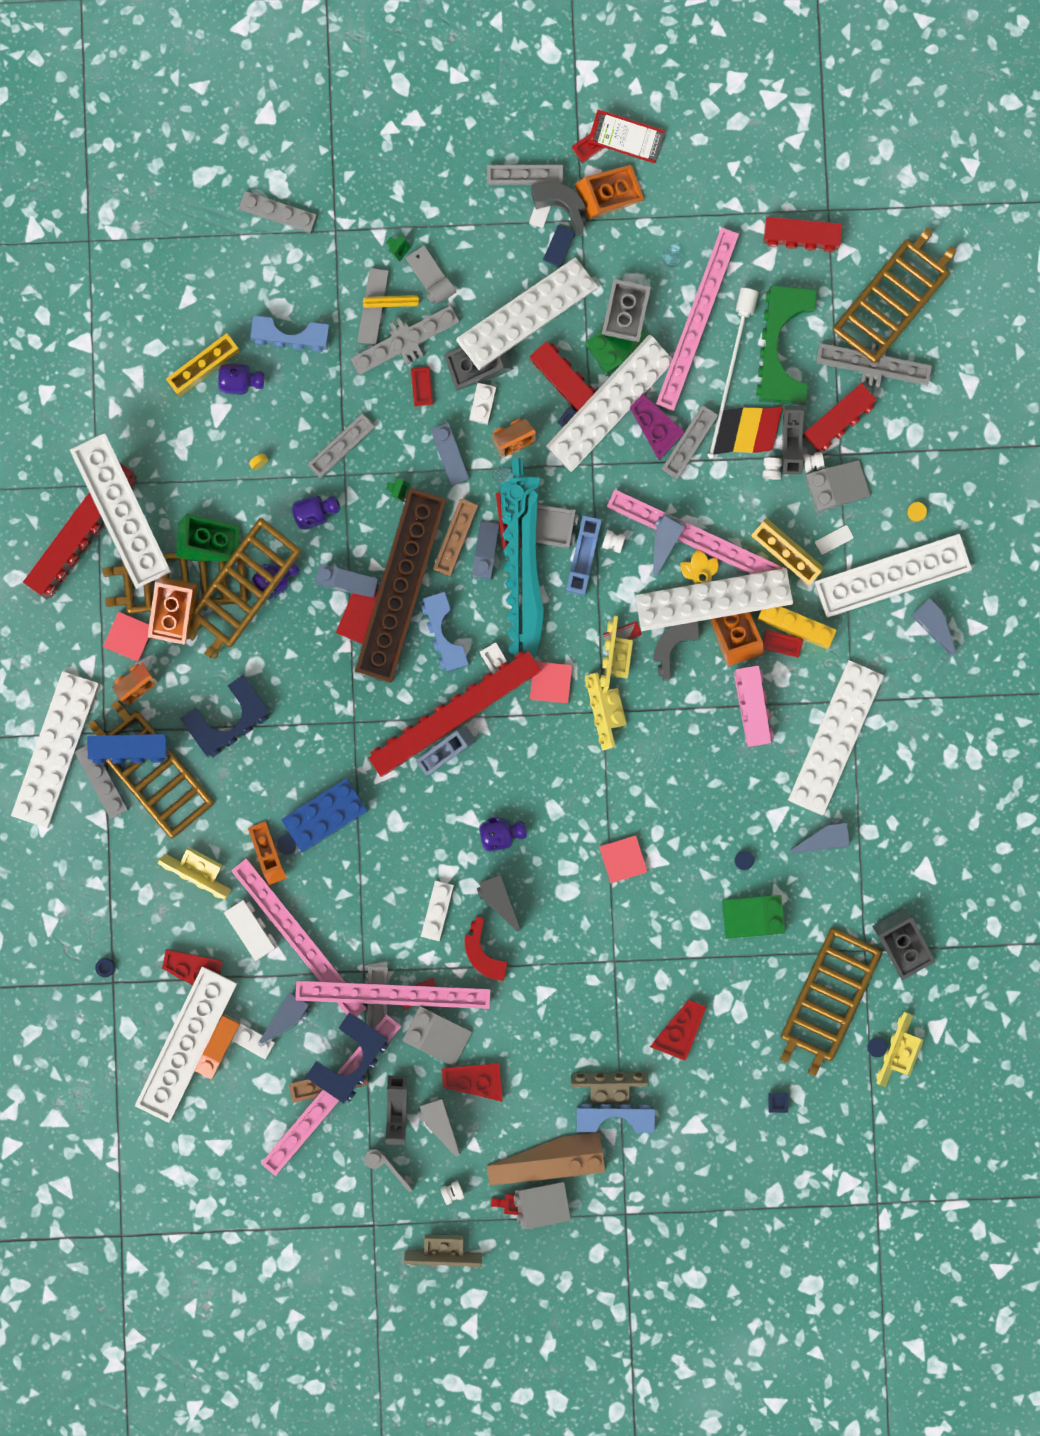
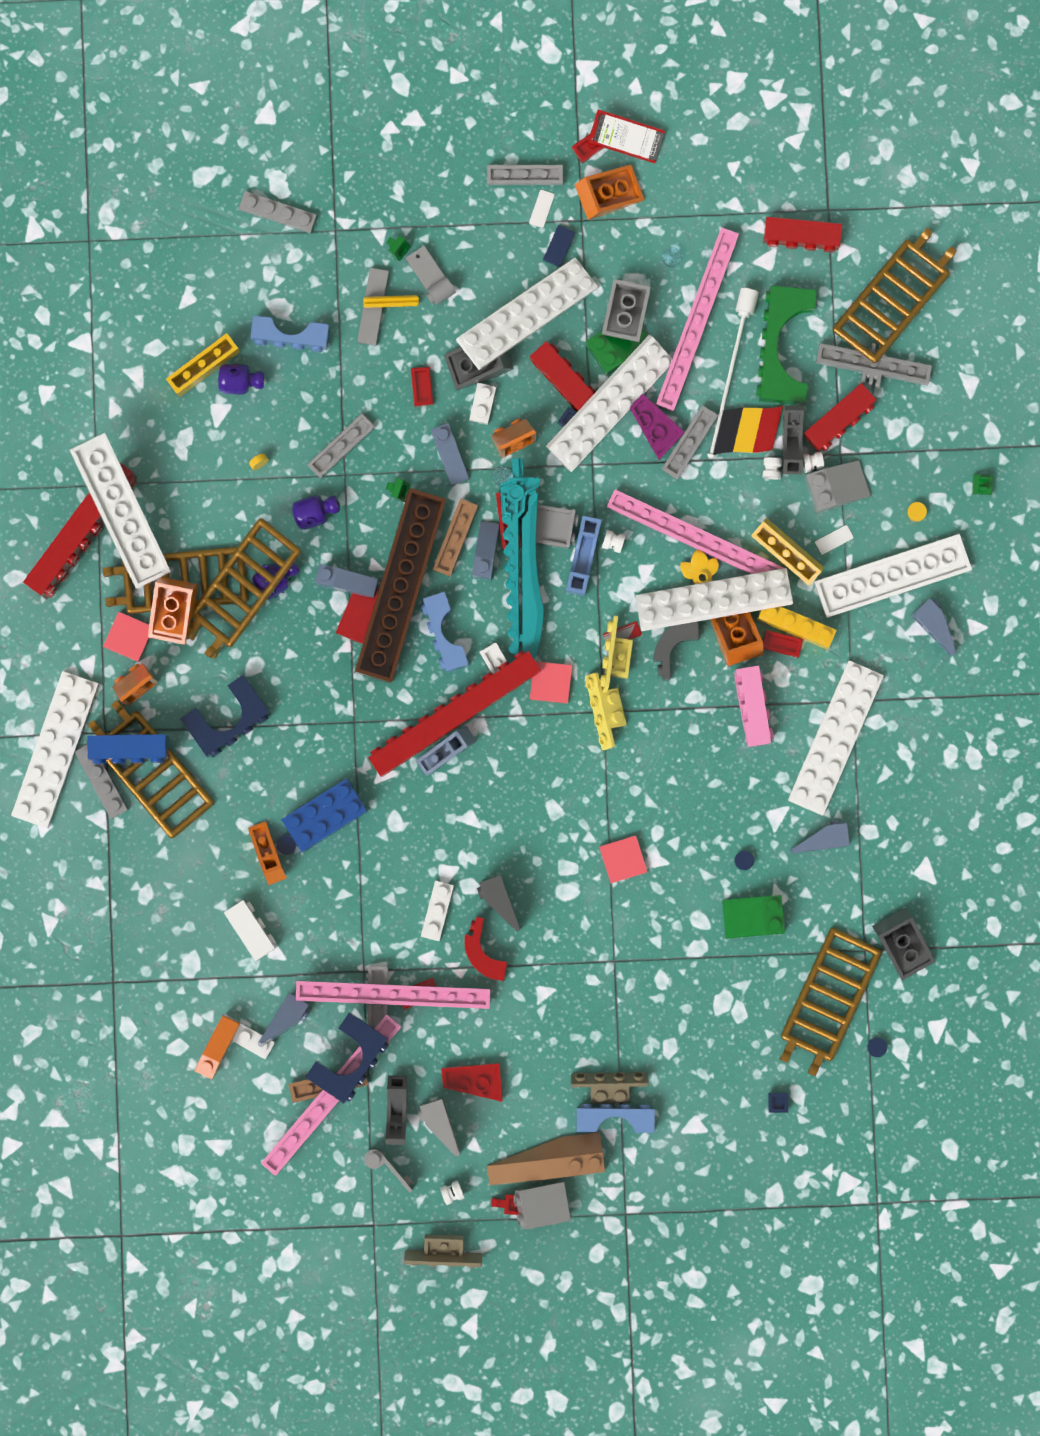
dark blue tile [95,958,115,977] -> none
white plate [135,967,238,1123] -> none
light yellow bracket [158,847,231,900] -> none
red wing [162,949,223,985] -> none
green slope [176,514,240,562] -> none
bright pink plate [231,859,367,1016] -> none
light grey hinge [350,305,459,376] -> none
light grey slope [402,1006,472,1066] -> none
dark purple piece [479,817,527,852] -> none
dark grey arch [530,182,586,236] -> none
red wing [649,1000,706,1061] -> none
sand blue slope [653,513,686,576] -> none
light yellow bracket [877,1012,924,1087] -> none
none -> green tile [972,474,993,495]

